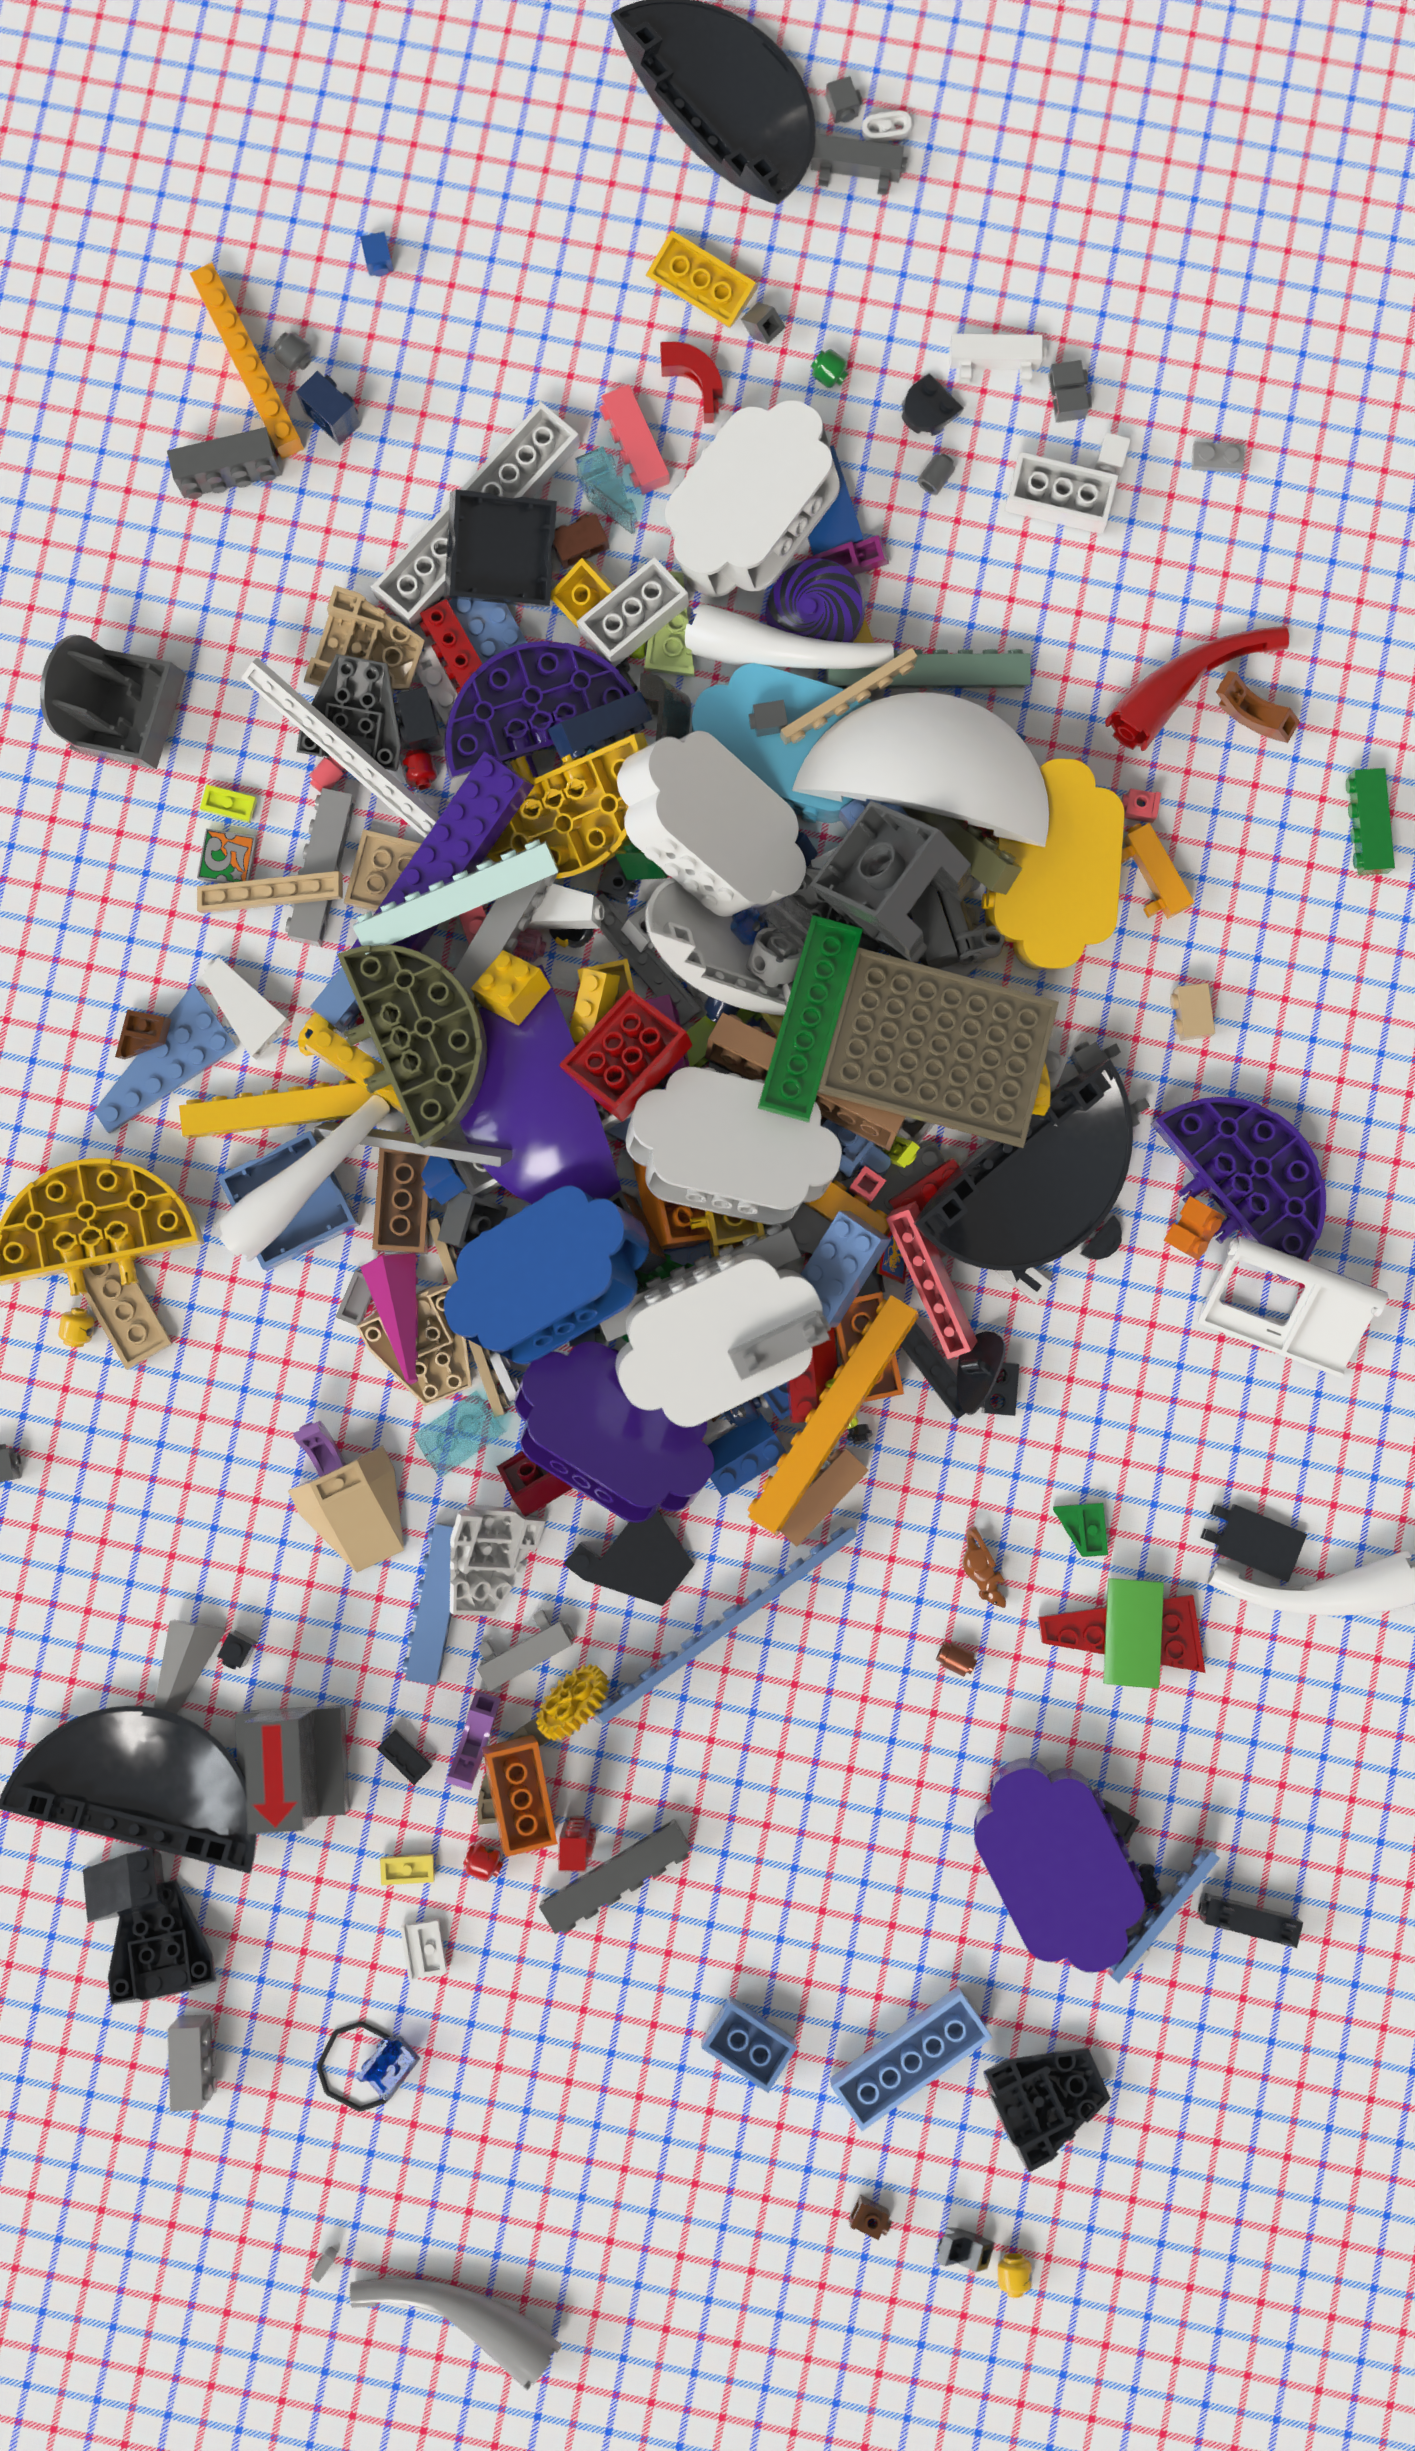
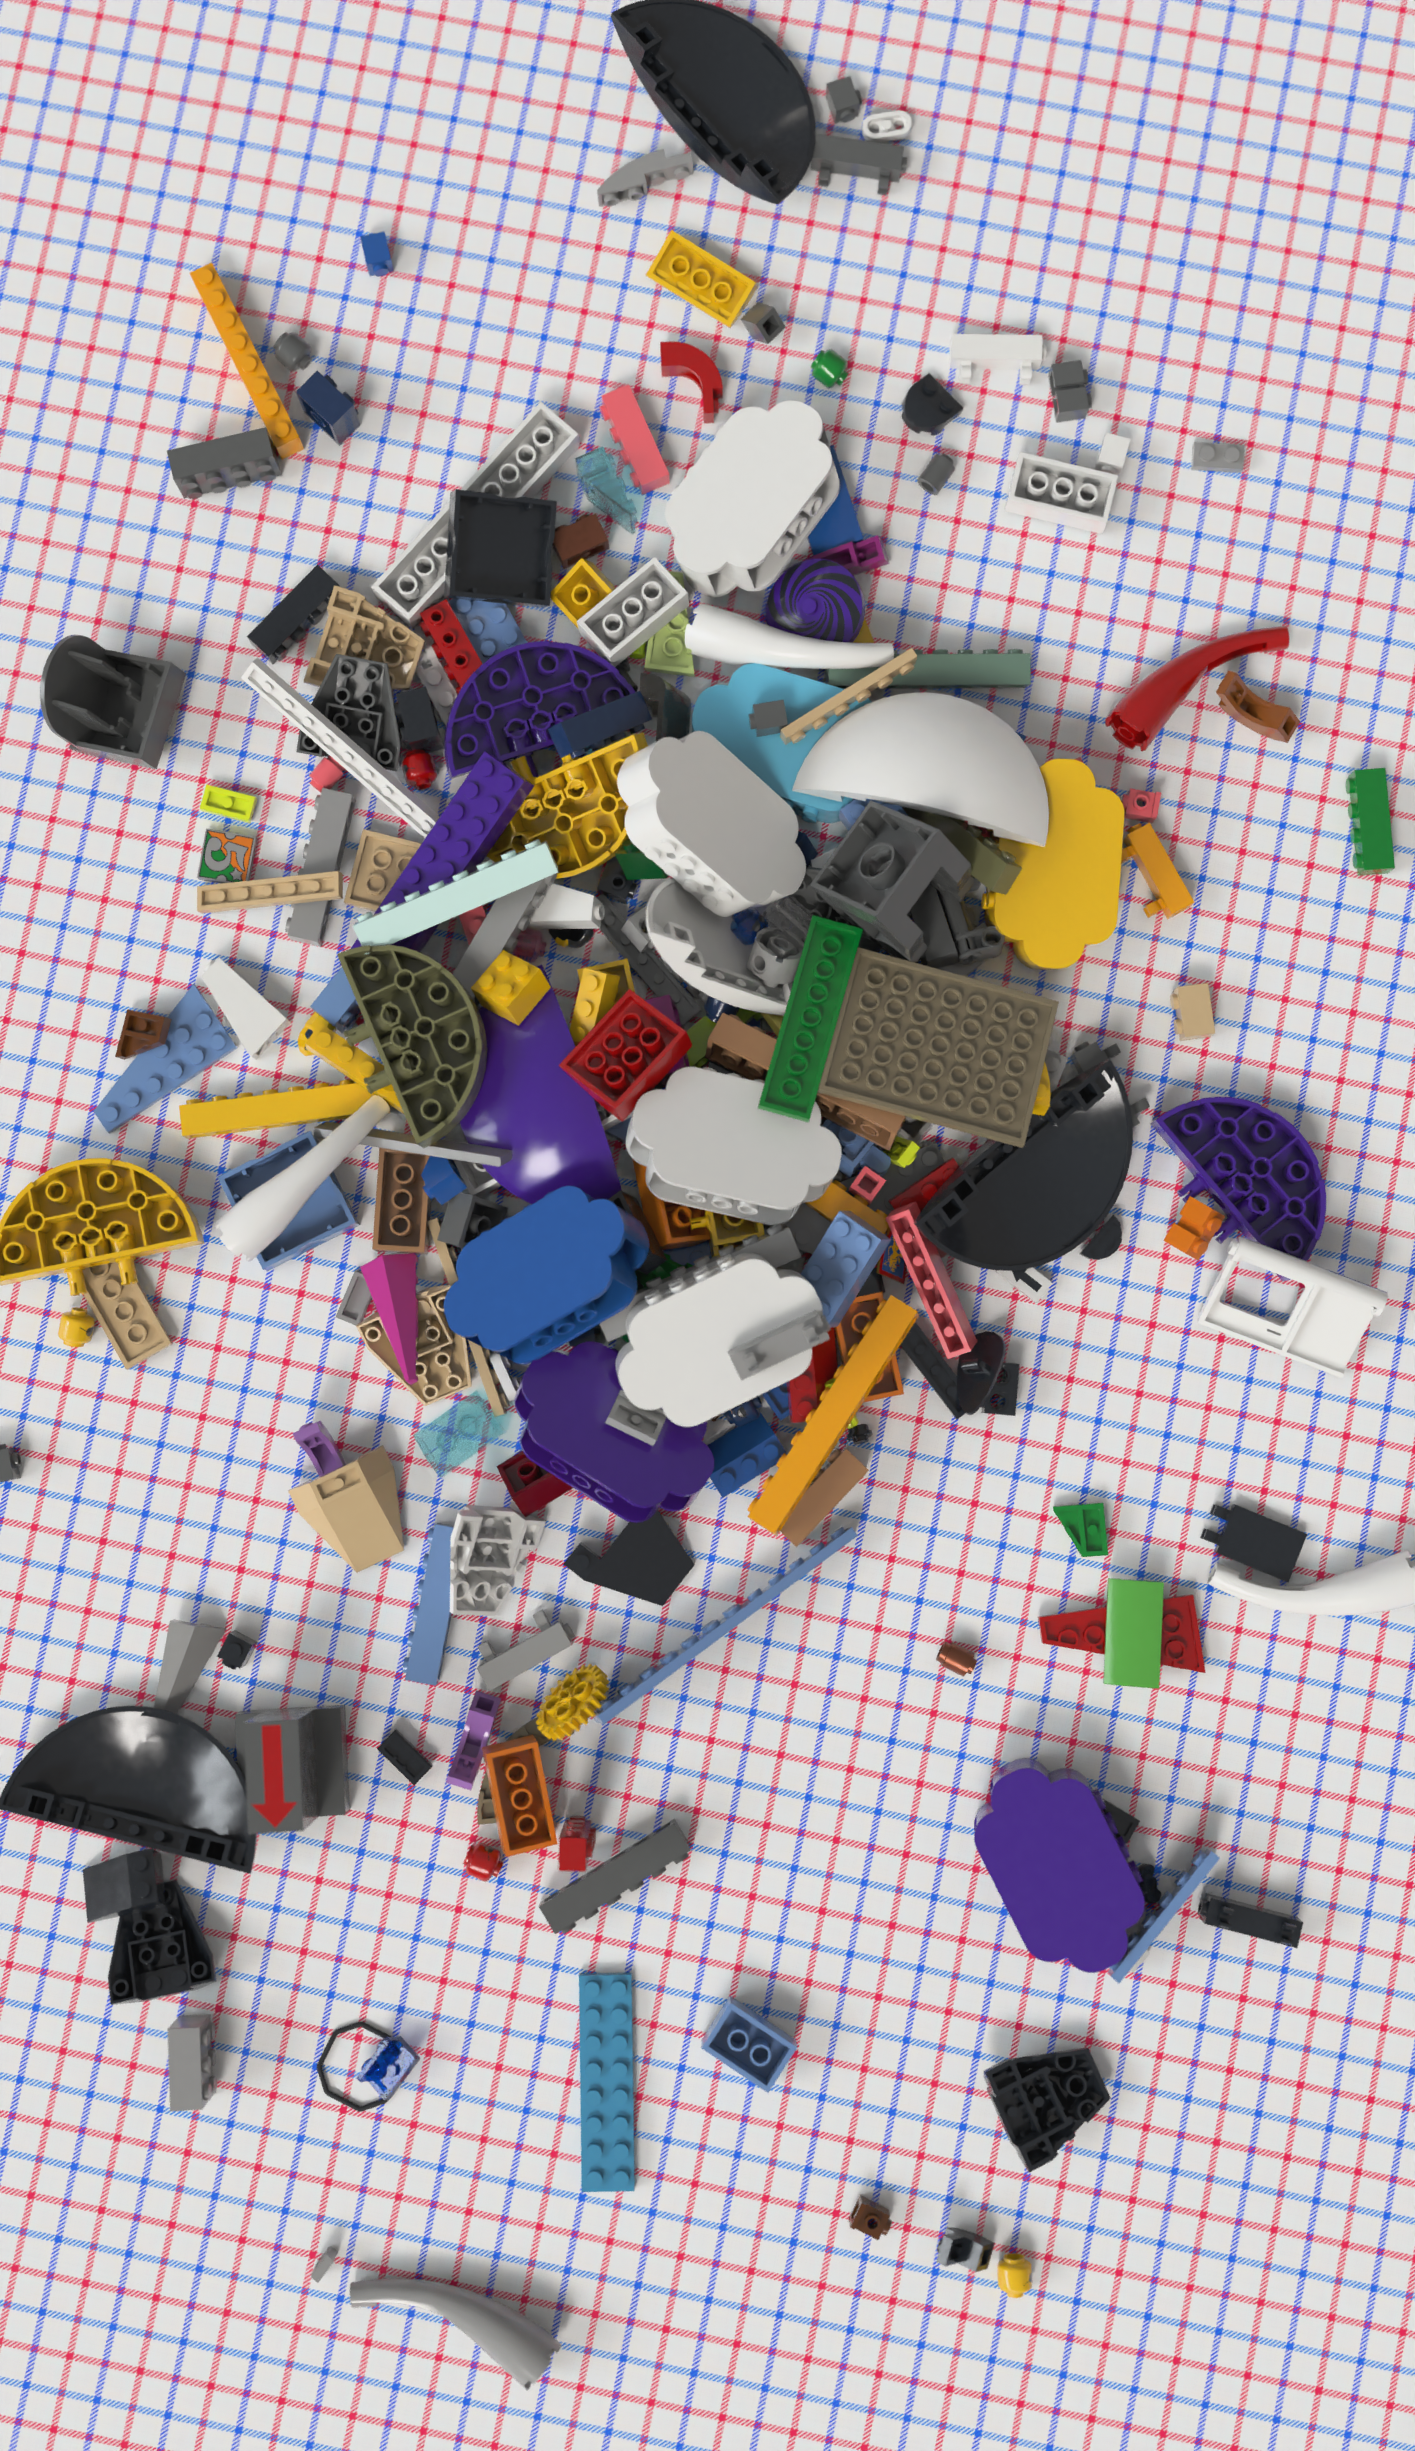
light yellow plate [380,1854,435,1885] -> none
white plate [400,1919,447,1980] -> none
light blue brick [830,1986,993,2131] -> none
dark orange animal [962,1527,1006,1608] -> none
none -> black brick [247,565,340,664]
none -> dark azure plate [579,1972,635,2192]
none -> light grey slope [597,149,693,207]
none -> light grey plate [605,1390,667,1446]

